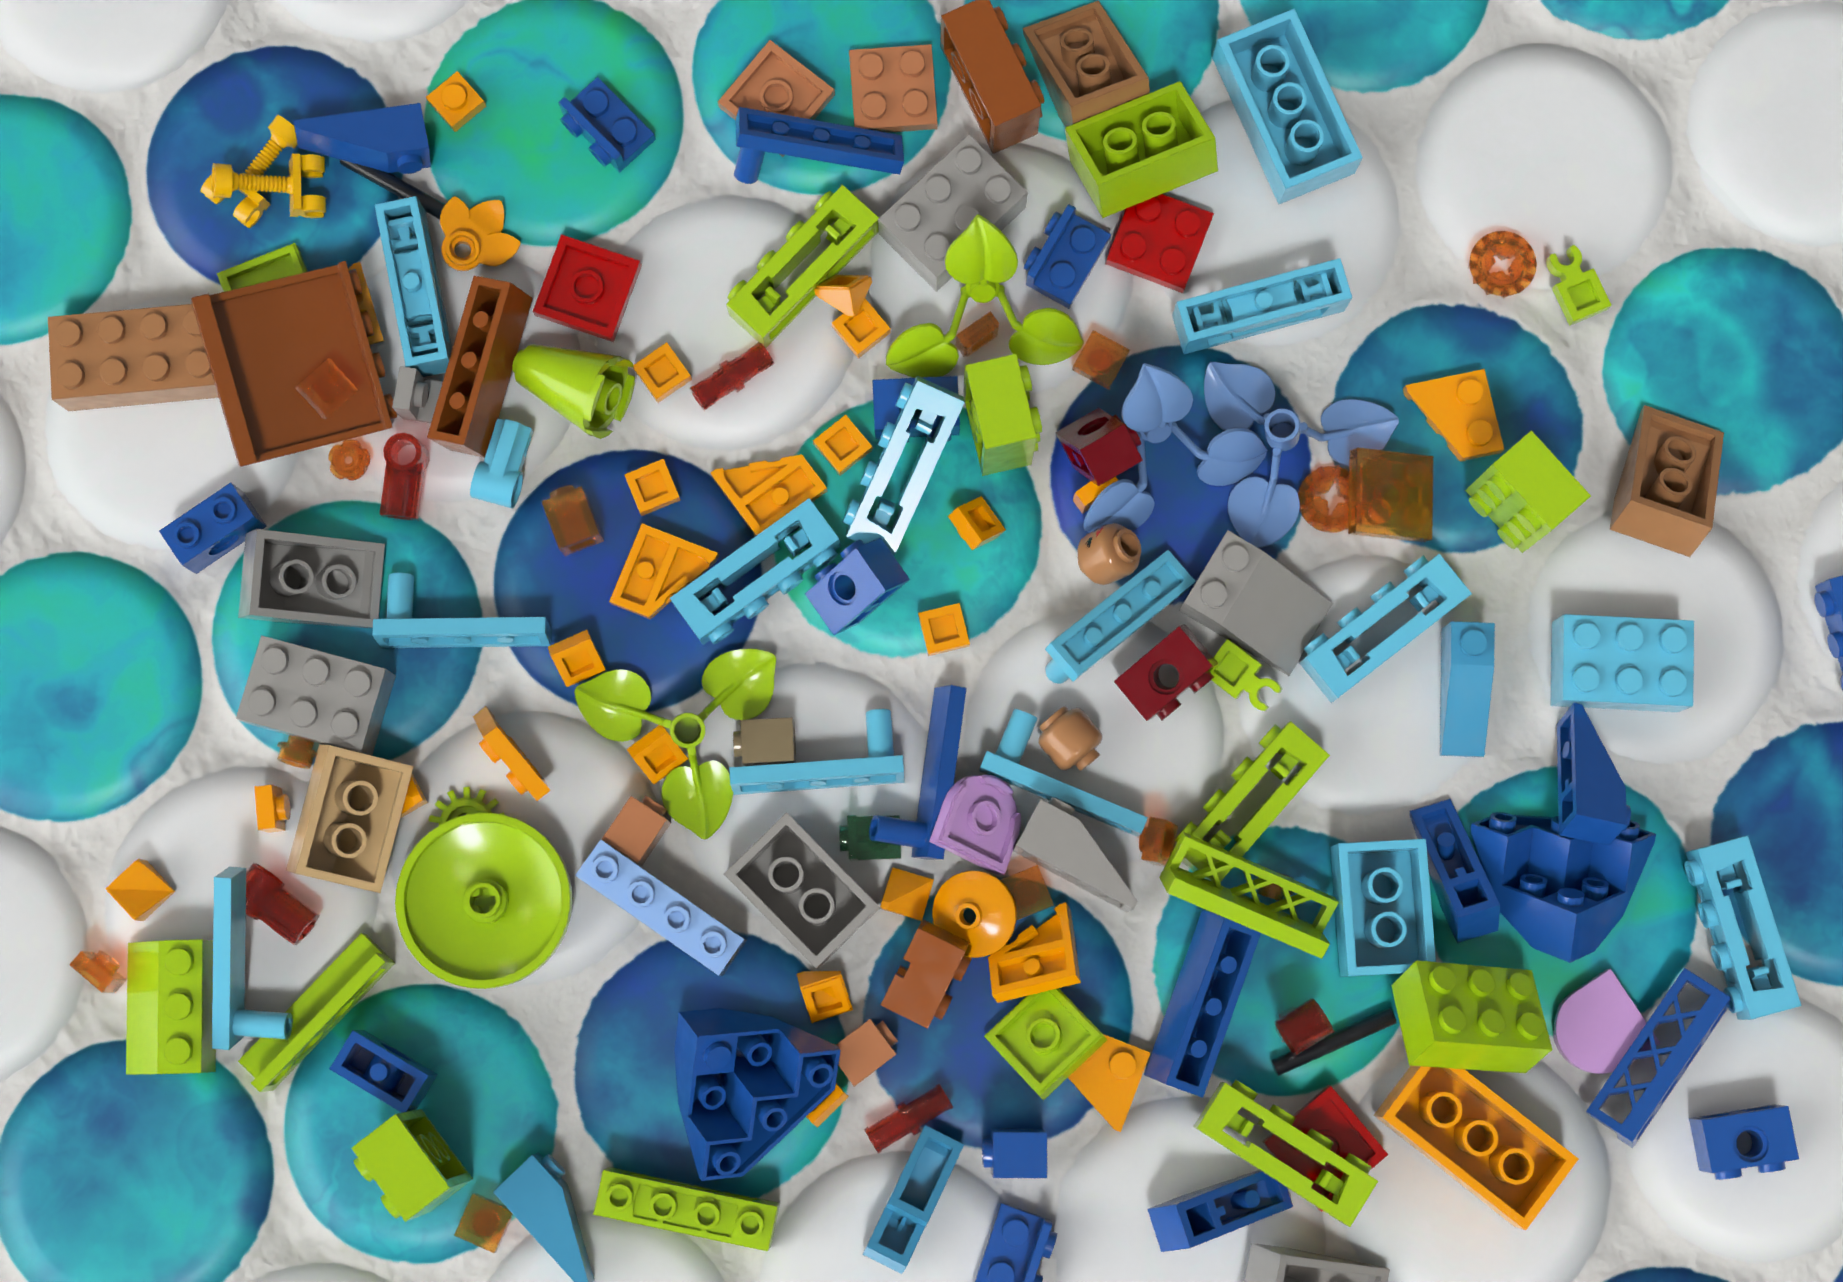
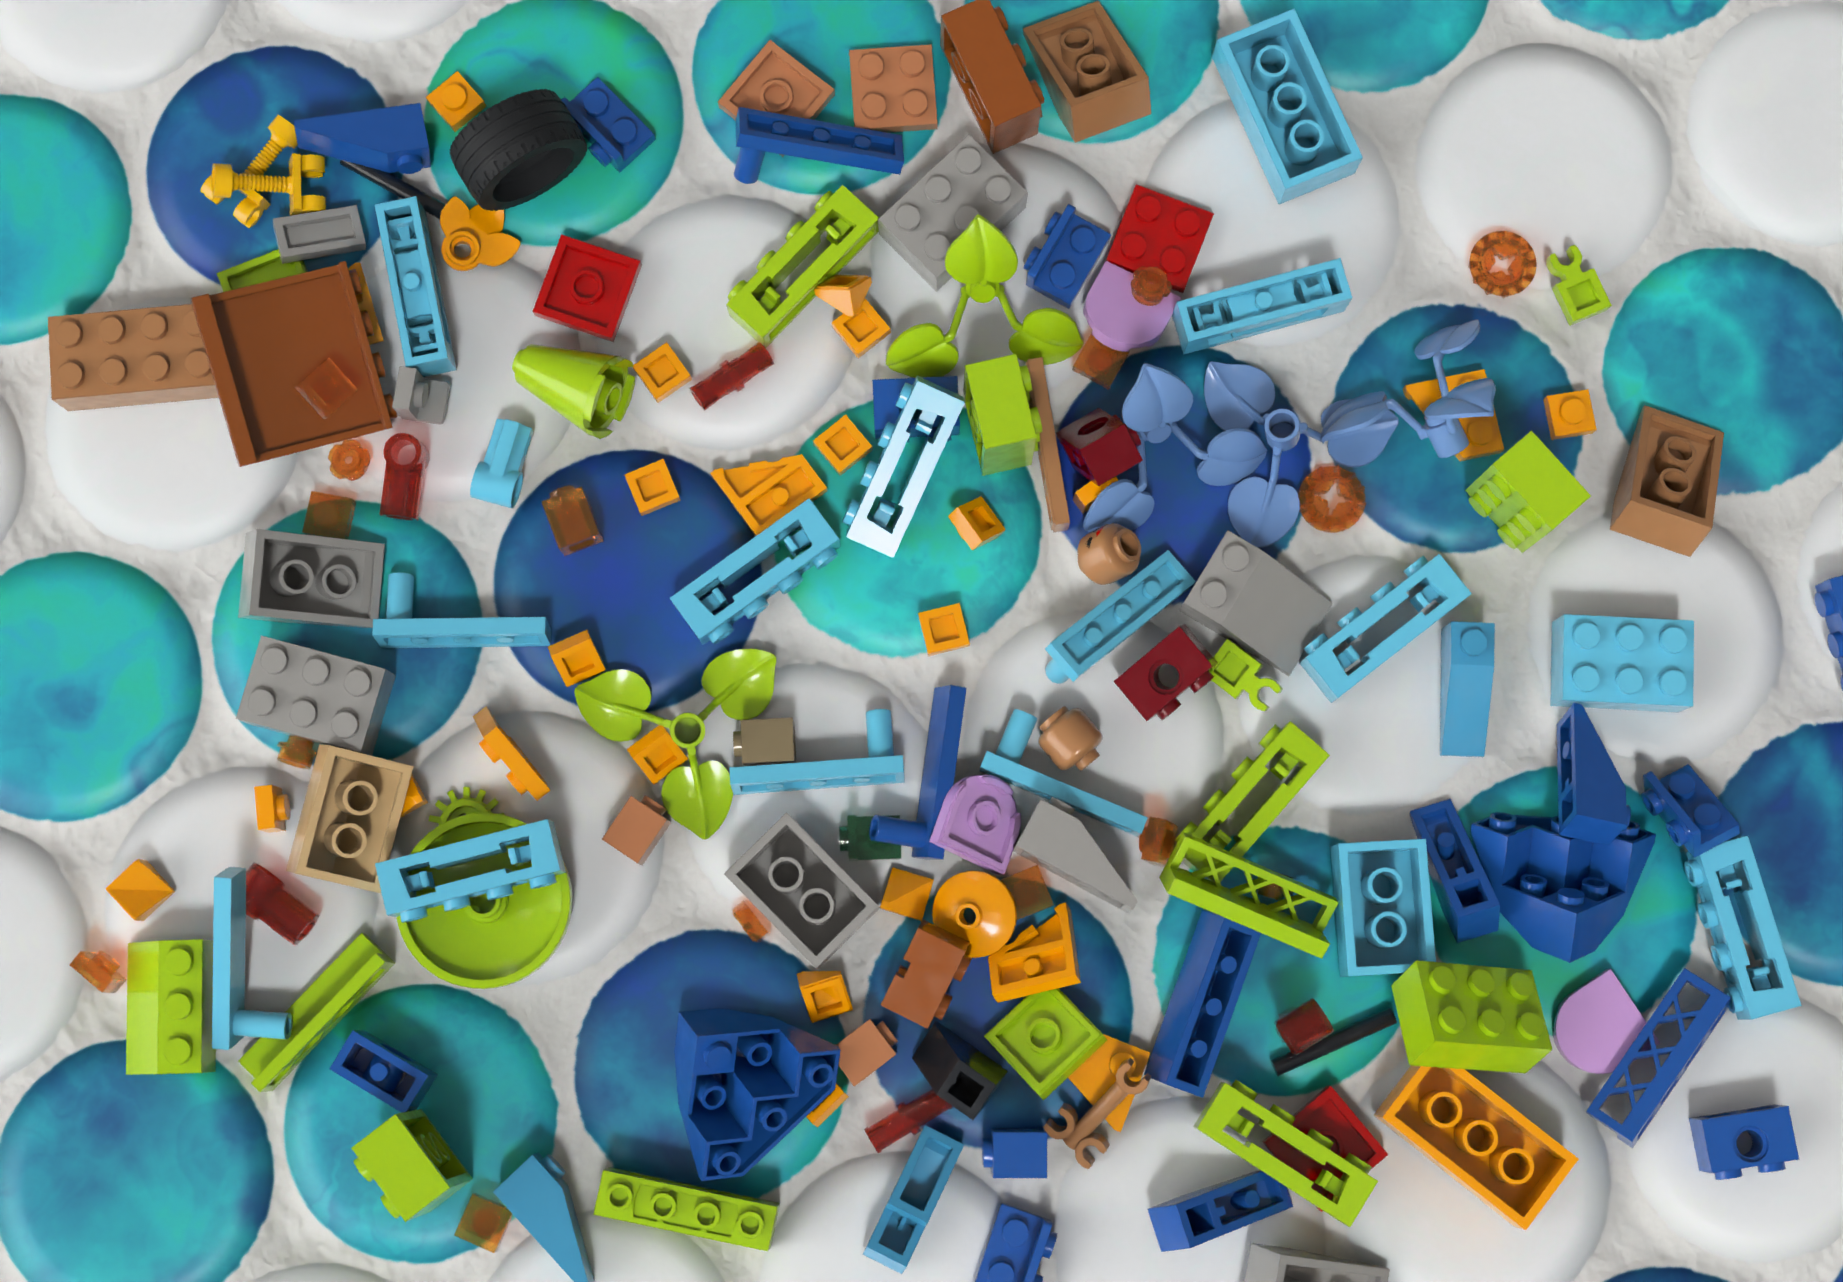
blue brick [159,482,267,574] -> none
dark orange brick [427,276,533,458] -> none
light blue piece [575,839,747,976] -> none
light orange wing [609,523,719,620] -> none
brick [805,538,910,635] -> none
clear orange tile [955,311,999,357] -> none
lime brick [1065,81,1218,218] -> none
clear orange plate [1348,447,1433,542] -> none
none -> light grey tile [273,205,366,264]
none -> clear orange plate [302,491,356,539]
none -> medium azure brick [375,819,566,923]
none -> black tyre [450,89,587,211]
none -> clear orange tile [732,900,771,943]
none -> black slope [912,1021,1008,1120]
none -> medium nougat tile [1025,357,1070,533]
none -> medium nougat bar [1043,1058,1151,1169]
none -> lavender tile [1083,261,1181,352]
none -> clear orange plate [1131,266,1172,306]
none -> medium blue plant [1320,319,1496,458]
none -> light orange plate [1543,389,1597,440]
none -> blue bracket [1641,764,1740,858]

